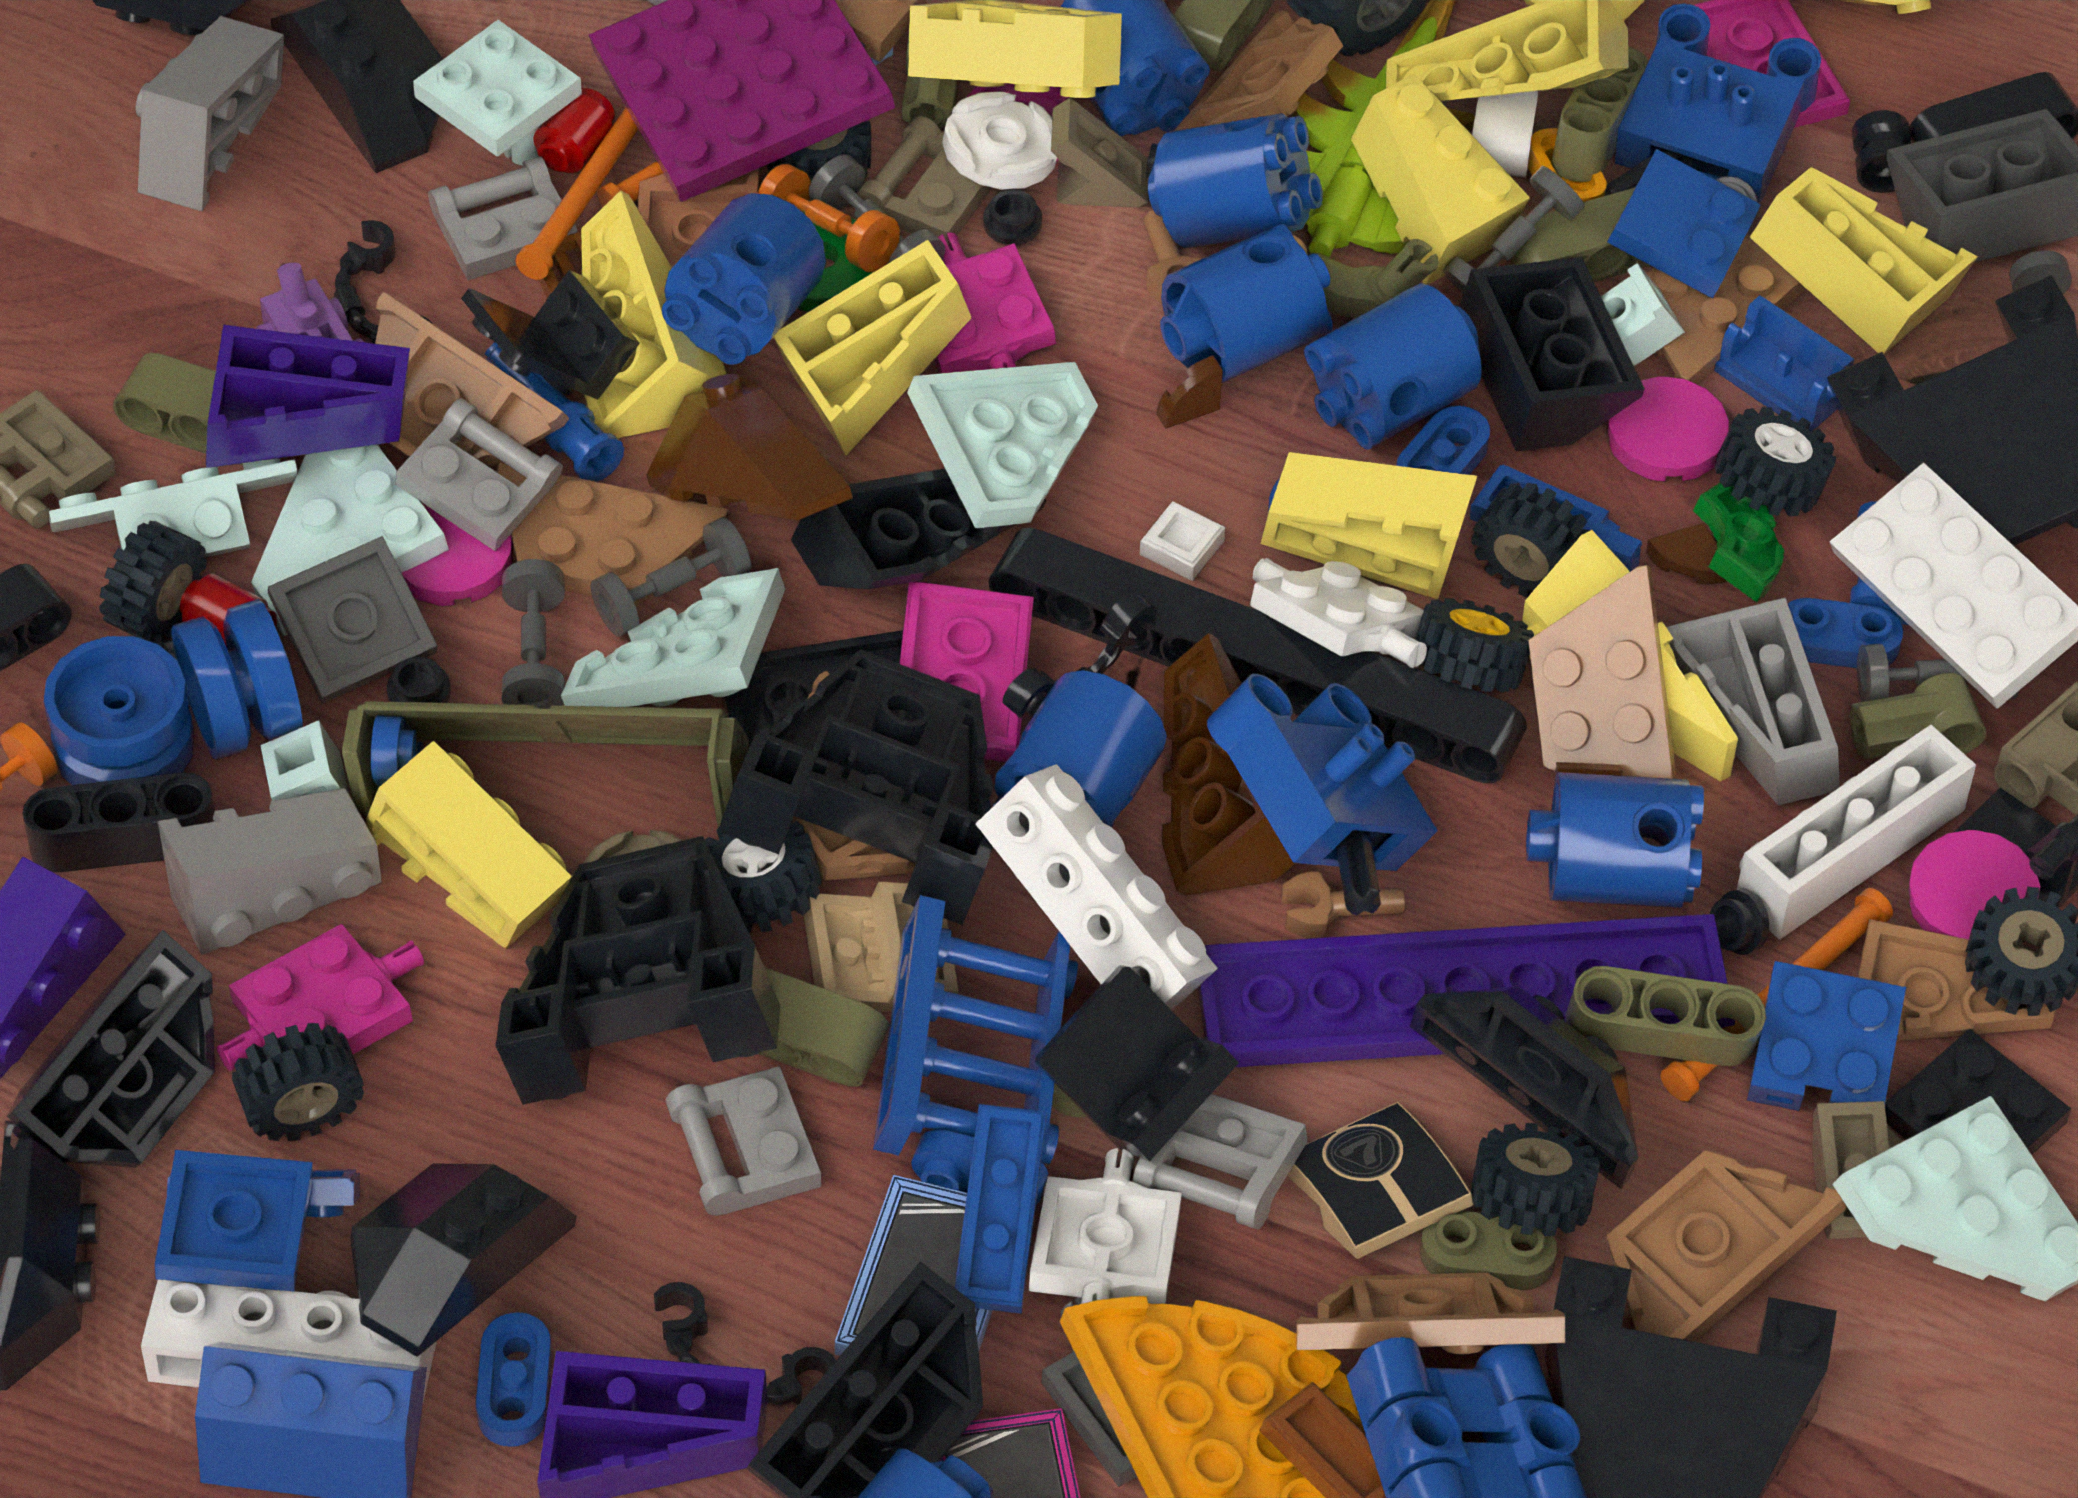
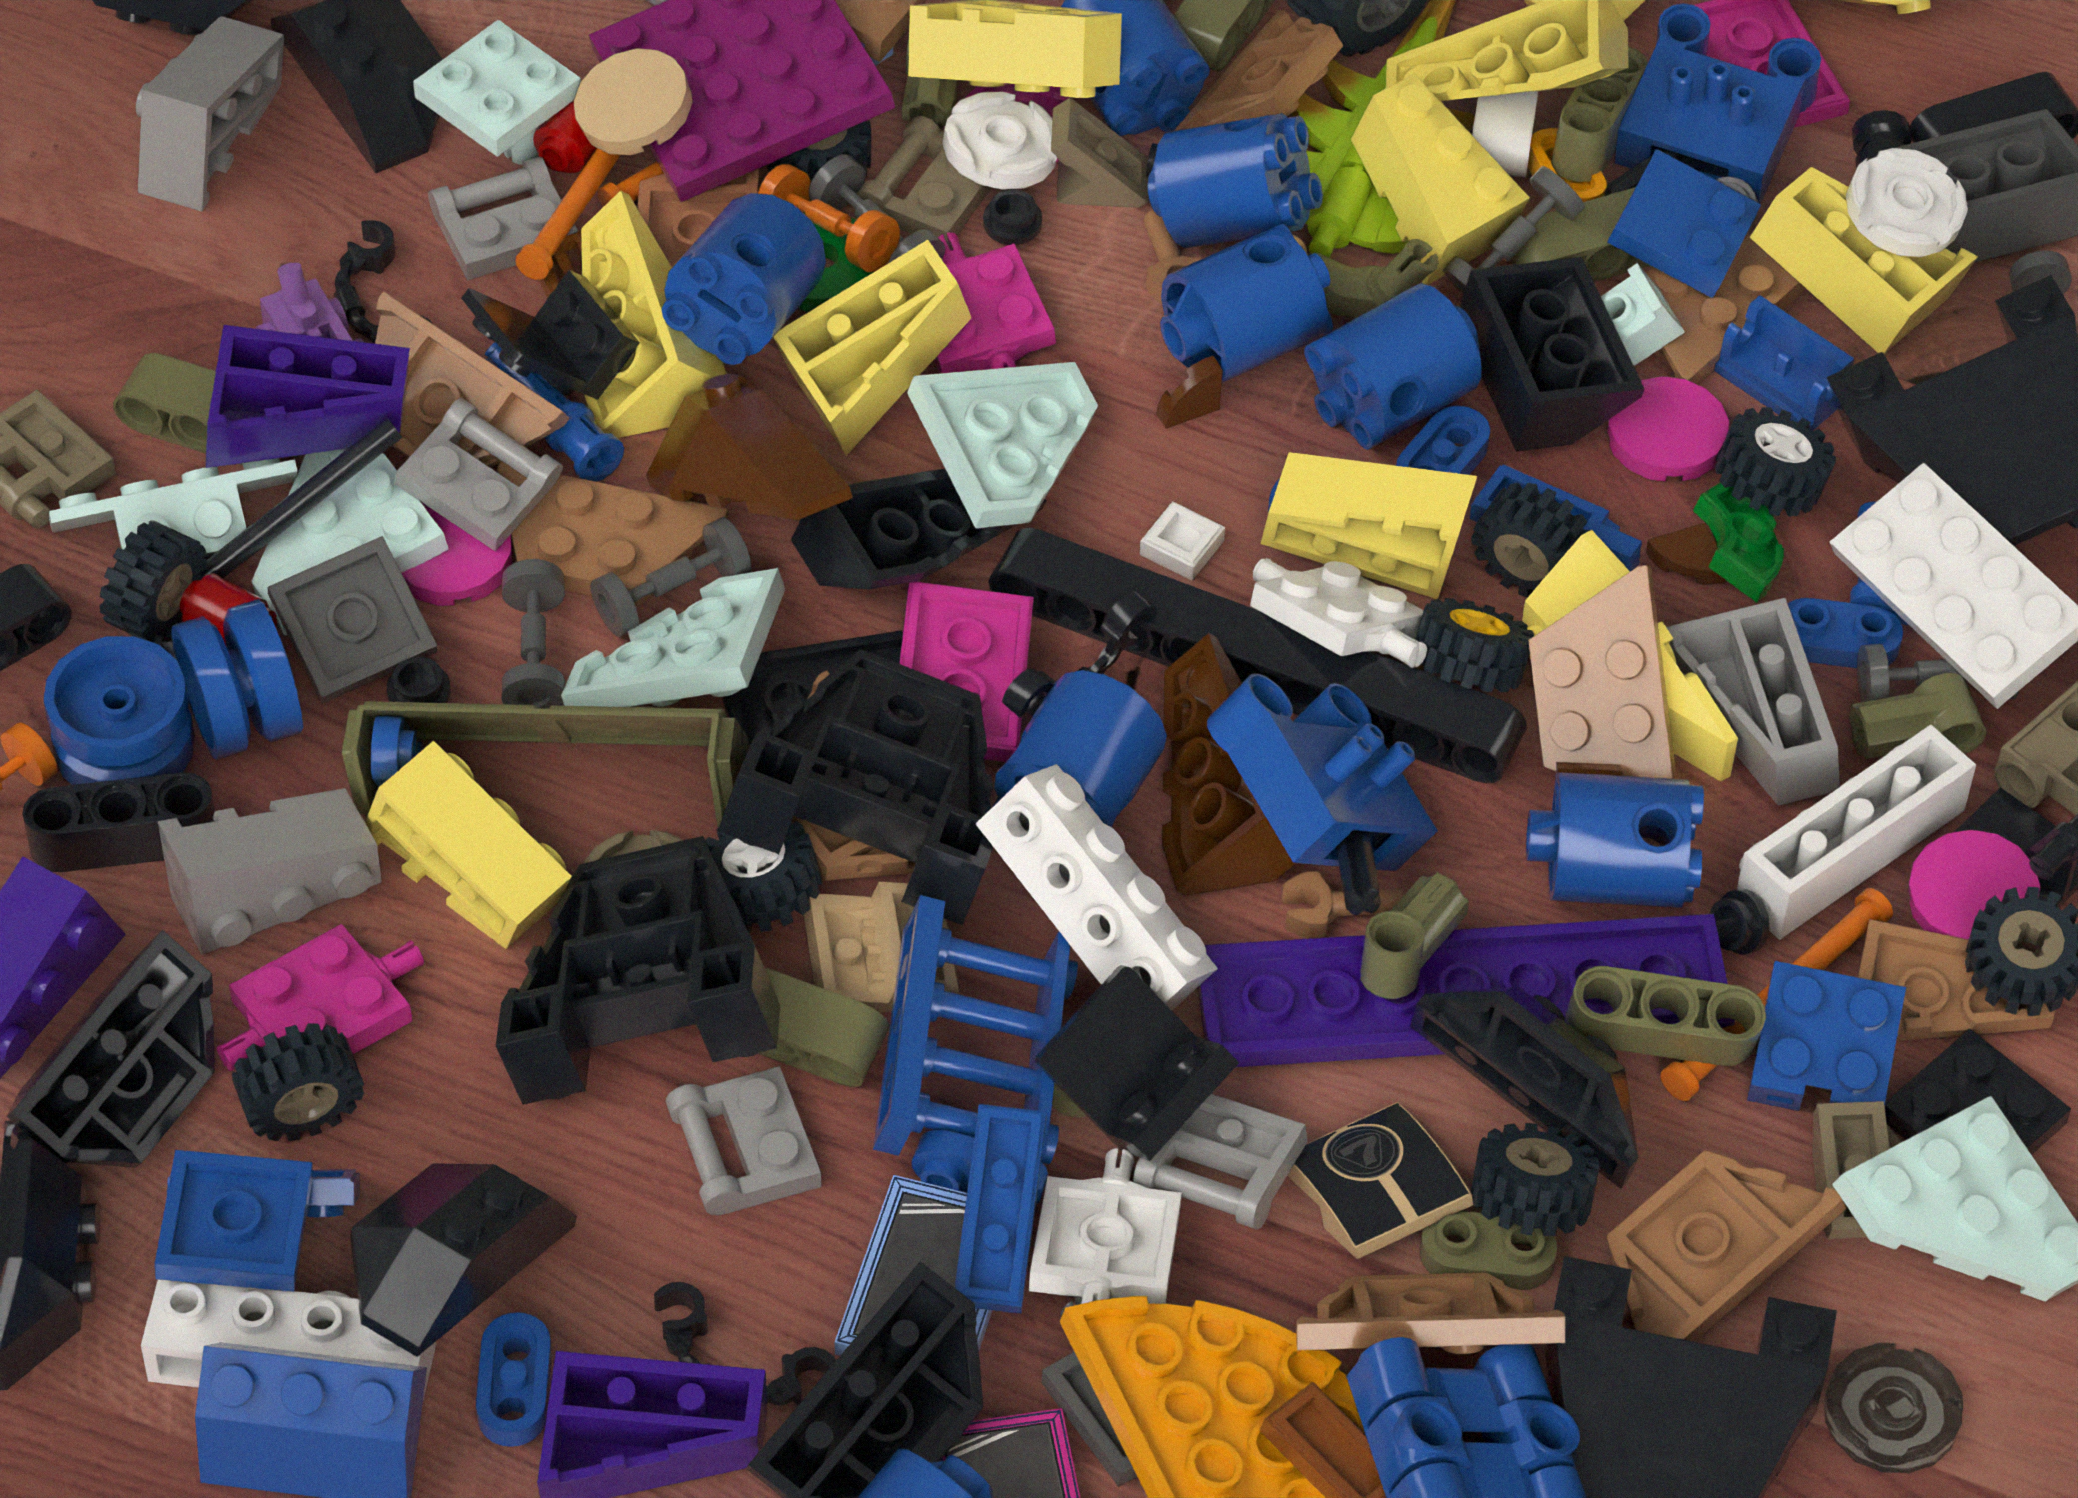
light aqua brick [260,720,354,803] -> none
none -> black bar [199,418,402,578]
none -> tan tile [574,49,692,155]
none -> olive piece [1360,872,1469,999]
none -> clear smoke tile [1824,1343,1963,1474]
none -> white tile [1846,148,1968,257]

